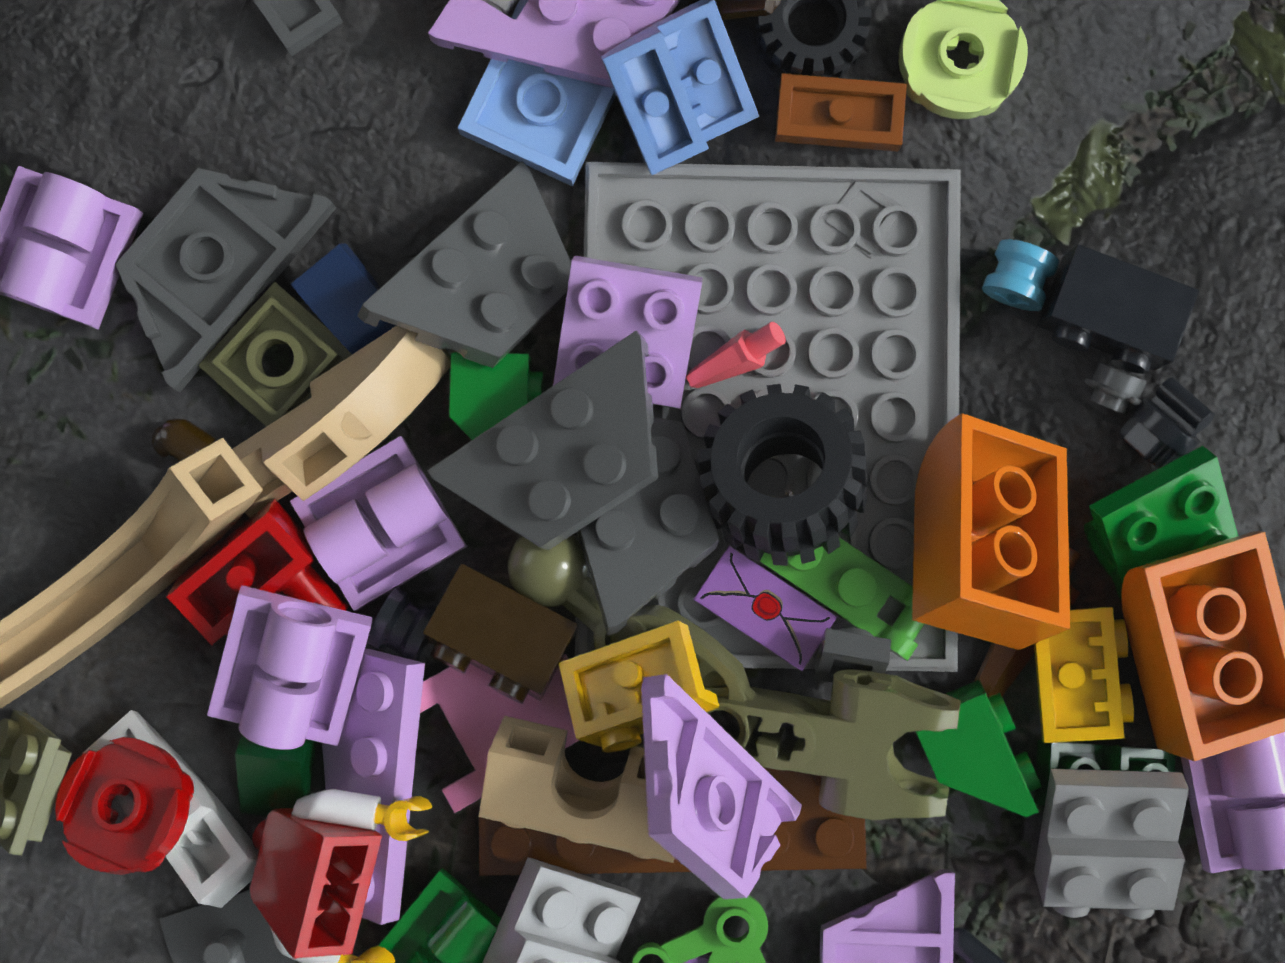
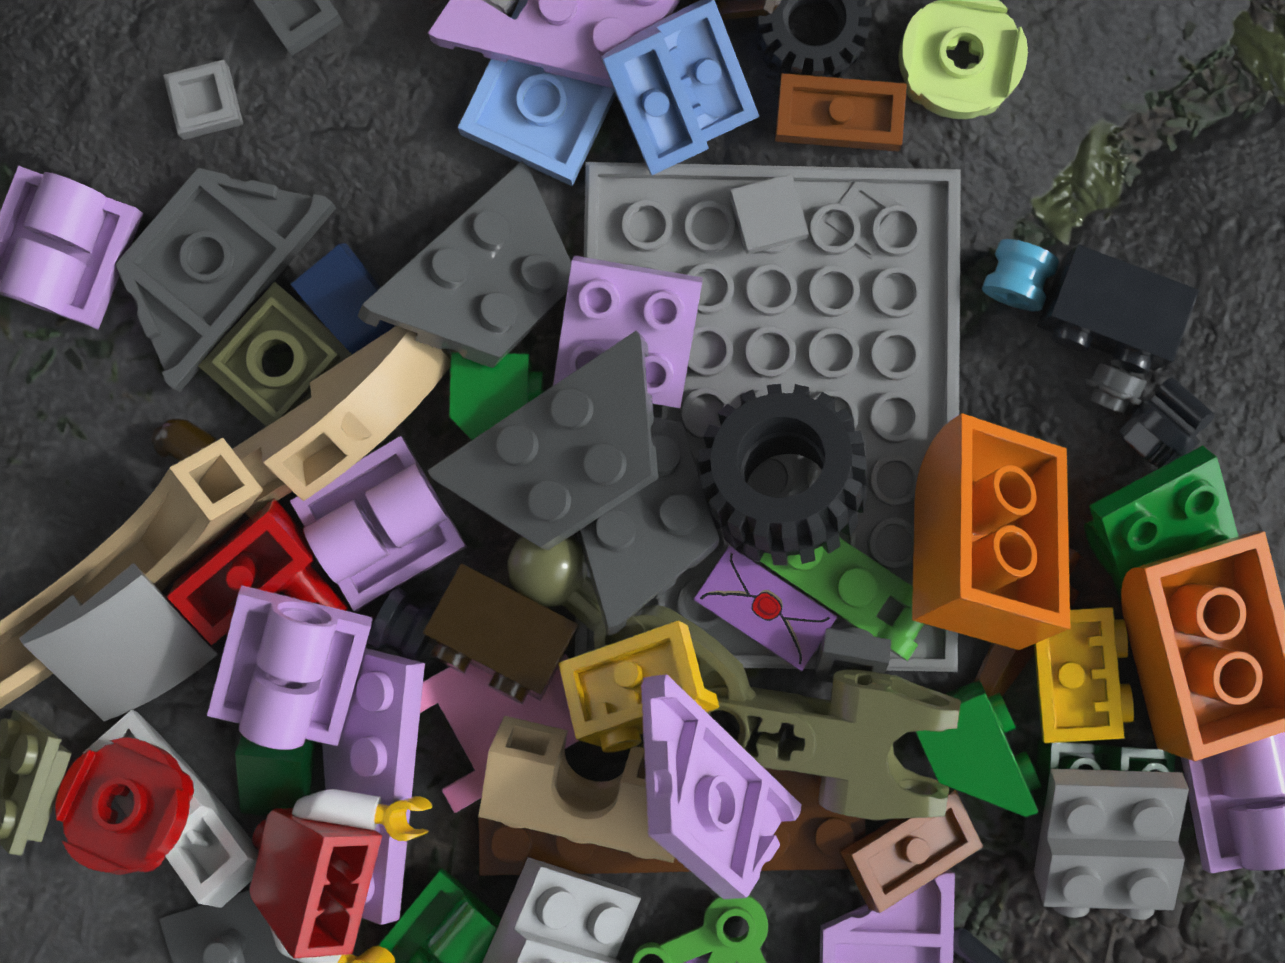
coral bar [686,322,786,388] -> none
none -> light grey slope [19,563,218,721]
none -> light grey tile [163,60,243,140]
none -> light grey tile [730,173,809,255]
none -> plate [841,789,983,913]

